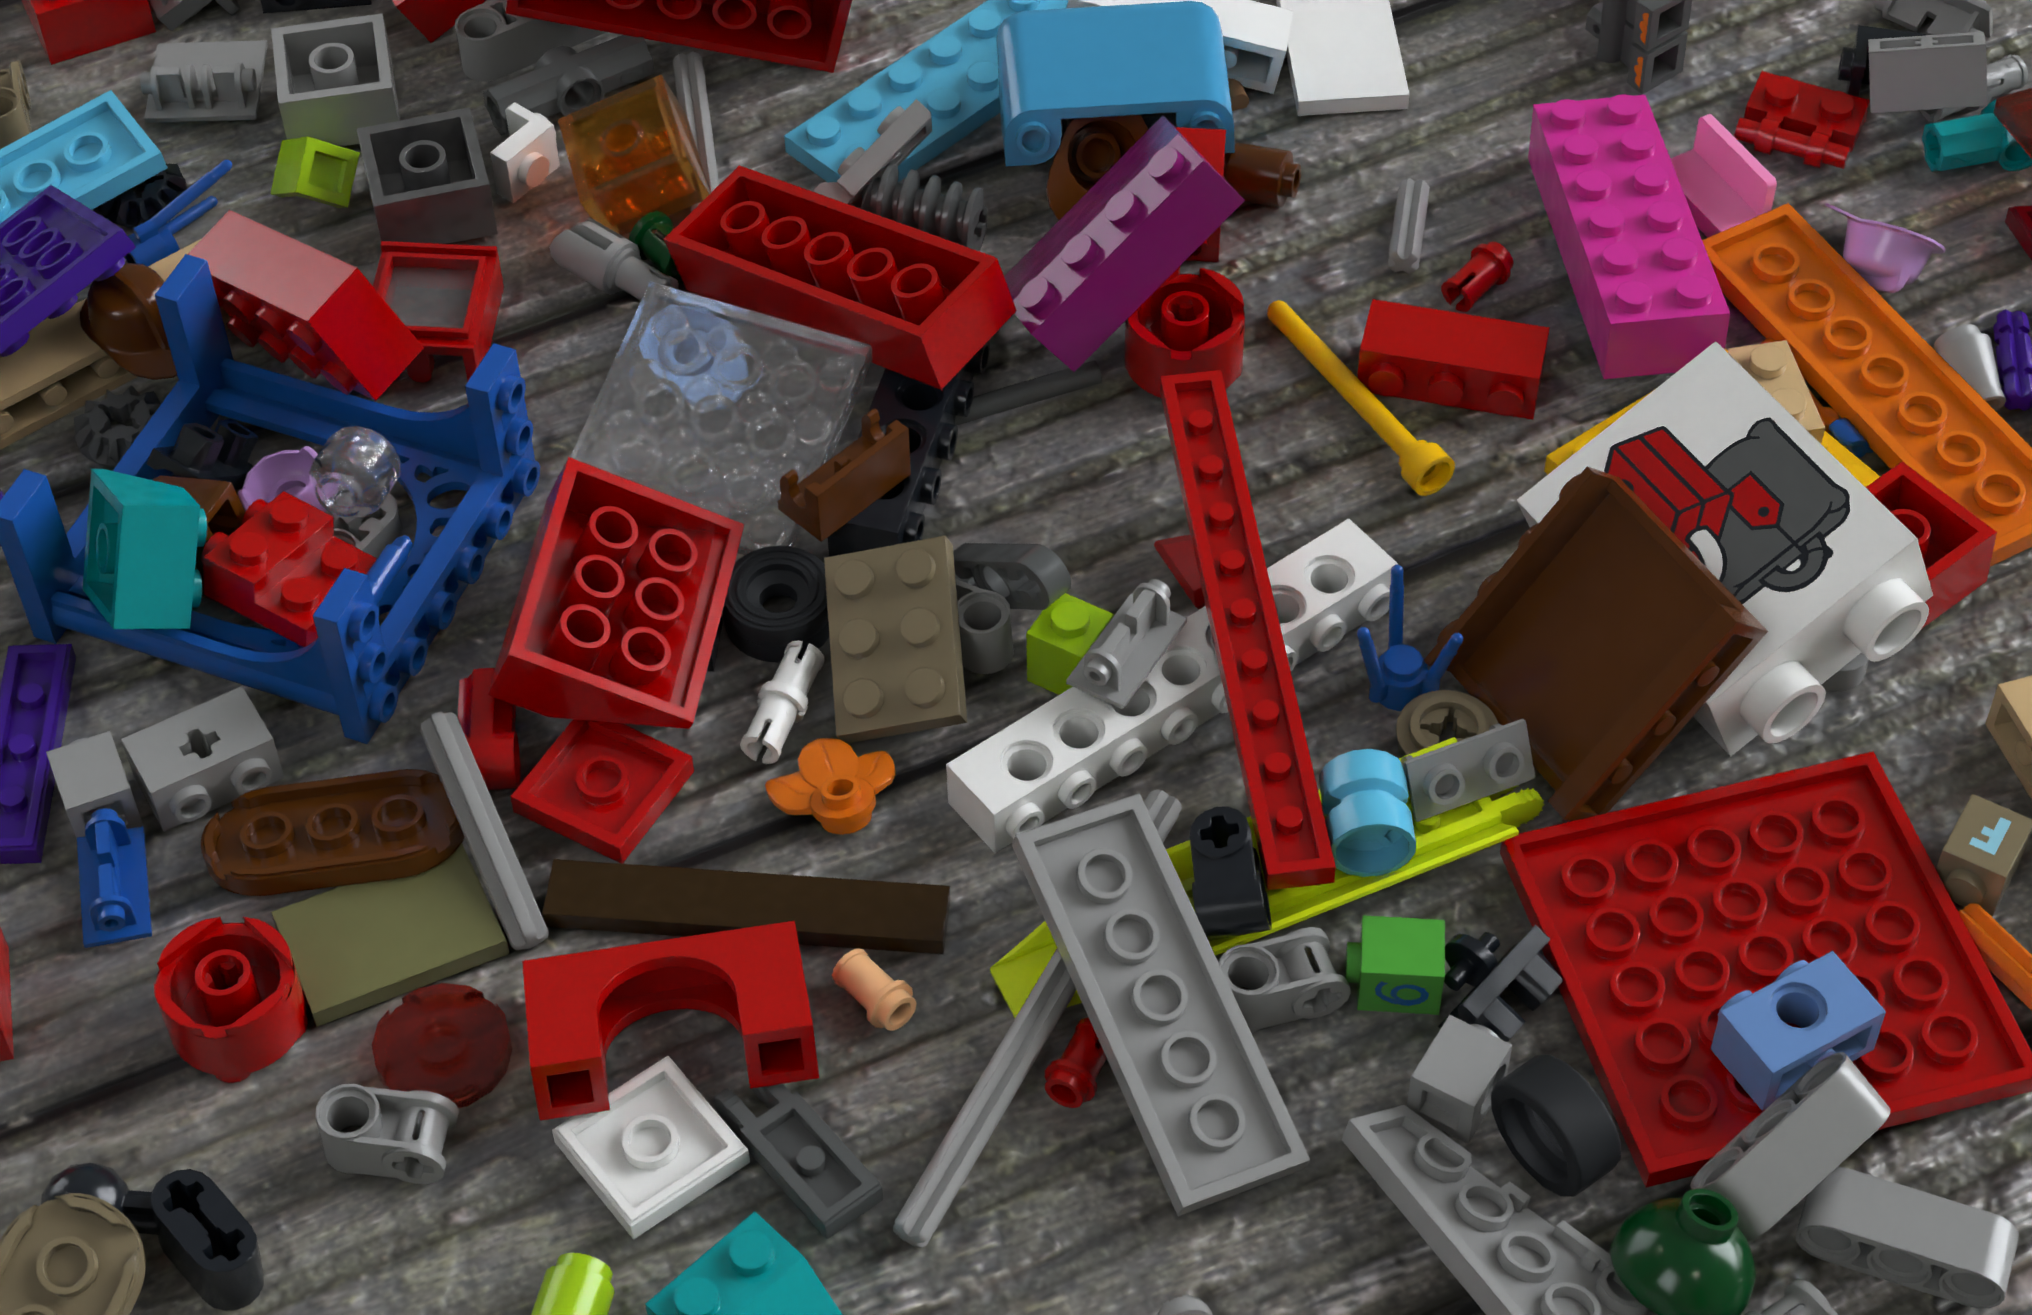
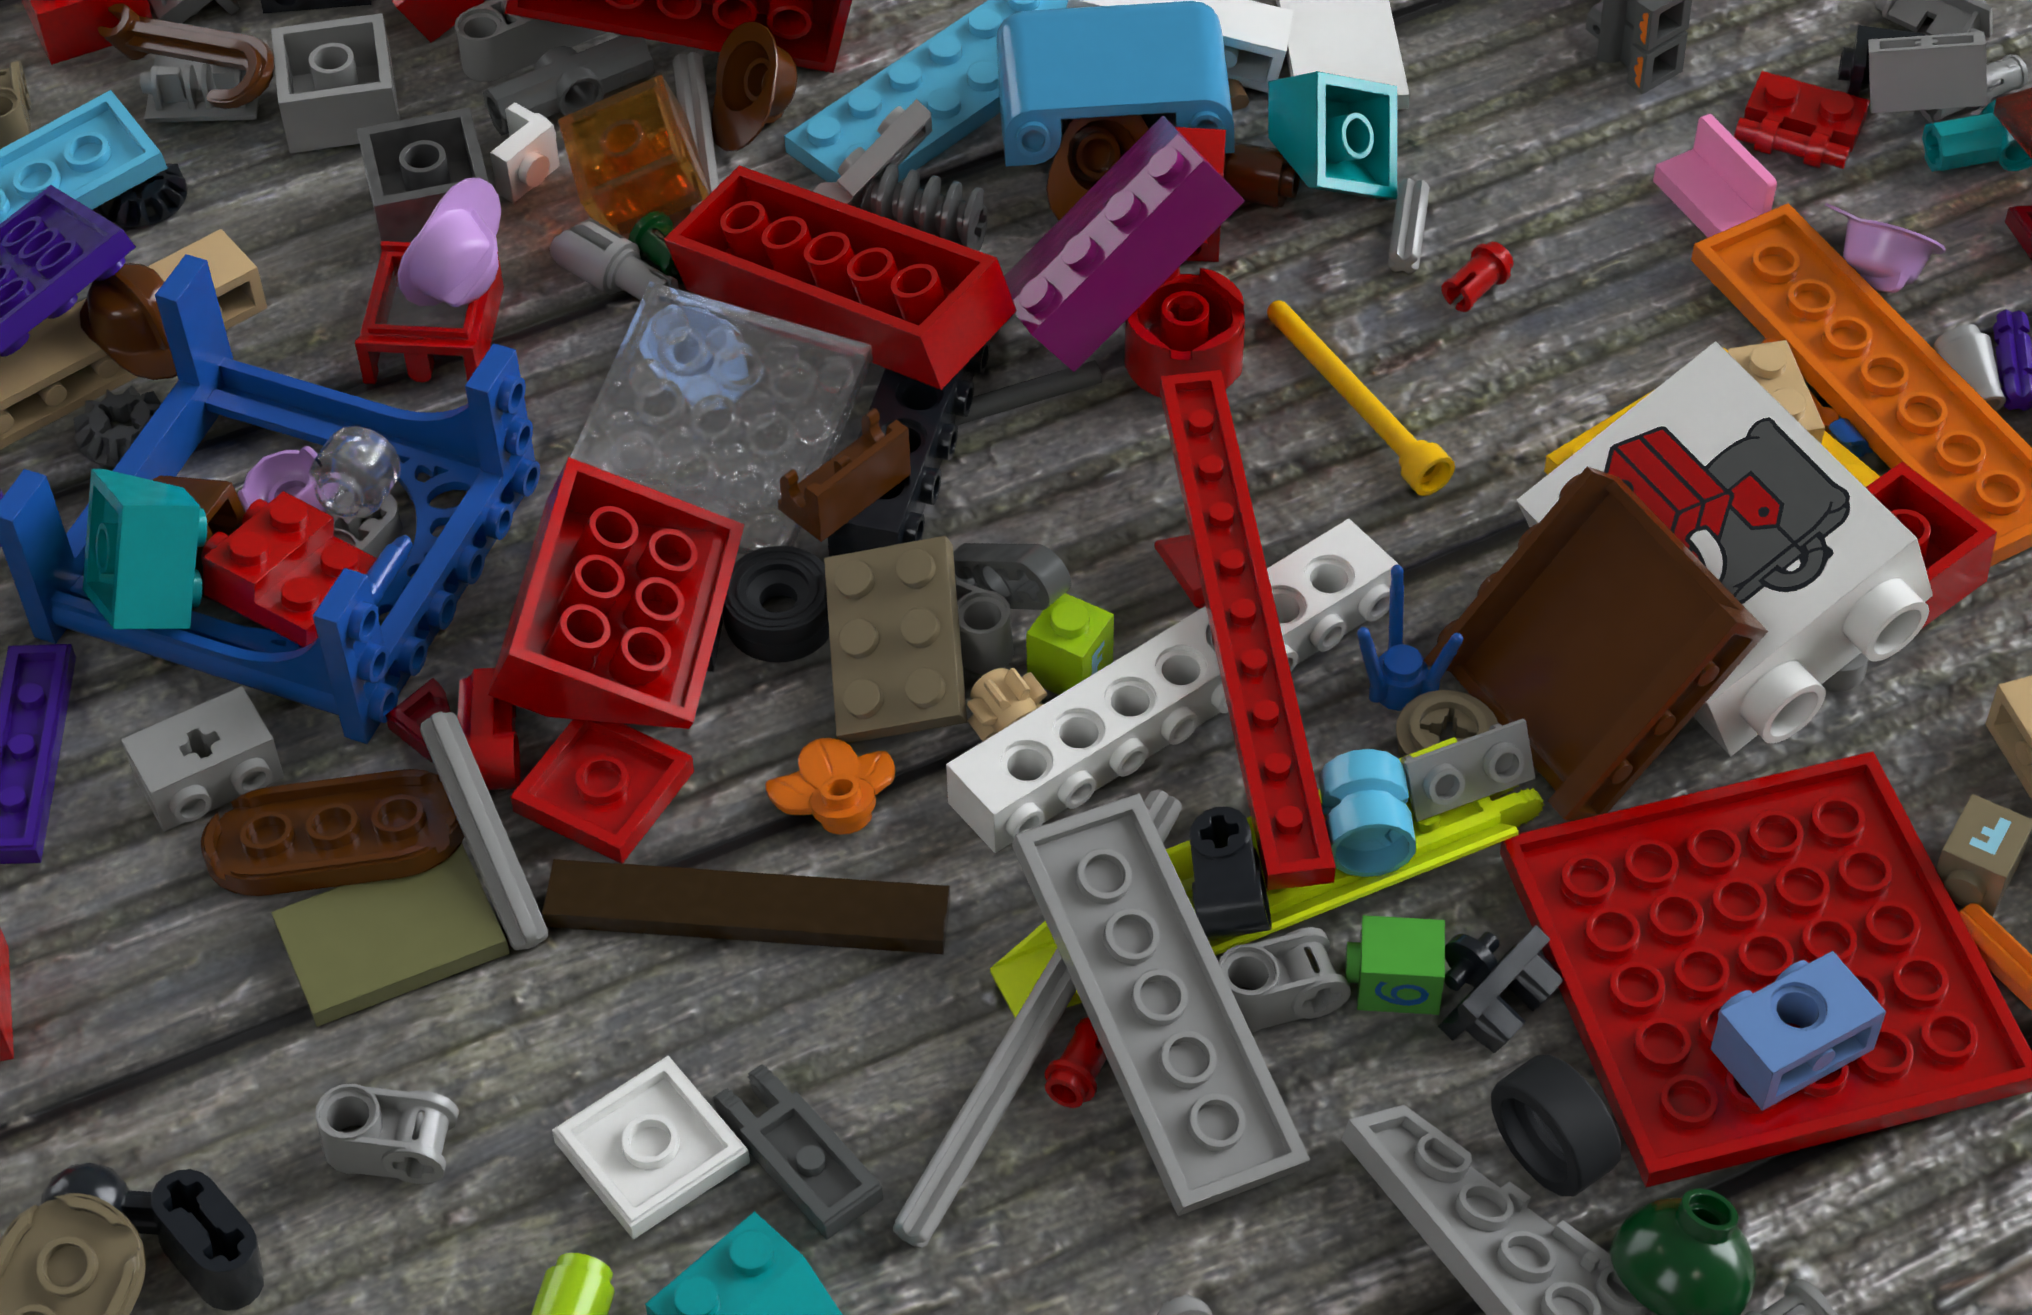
light grey brick [46,731,144,839] -> none
blue hinge [77,808,152,948] -> none
blue plant [125,160,233,267] -> none
black hips [146,419,259,490] -> none
red brick [154,917,308,1083] -> none
red brick [187,210,424,401] -> none
lime panel [271,136,360,208] -> none
clear red tile [372,983,513,1108] -> none
red arch [522,921,819,1121] -> none
white pin [740,640,825,764] -> none
light nougat pin [832,948,917,1031] -> none
light grey hinge [1066,579,1187,709] -> none
red brick [1357,299,1550,420] -> none
light grey brick [1407,1015,1512,1144] -> none
dark pink brick [1528,94,1730,379] -> none
light grey beam [1690,1052,1891,1242] -> none
light grey beam [1796,1166,2019,1308] -> none
none -> reddish brown piece [98,3,274,109]
none -> dark red tile [385,678,451,763]
none -> lavender piece [398,178,501,307]
none -> reddish brown piece [712,22,798,151]
none -> tan gear [967,668,1048,741]
none -> teal slope [1268,71,1397,200]

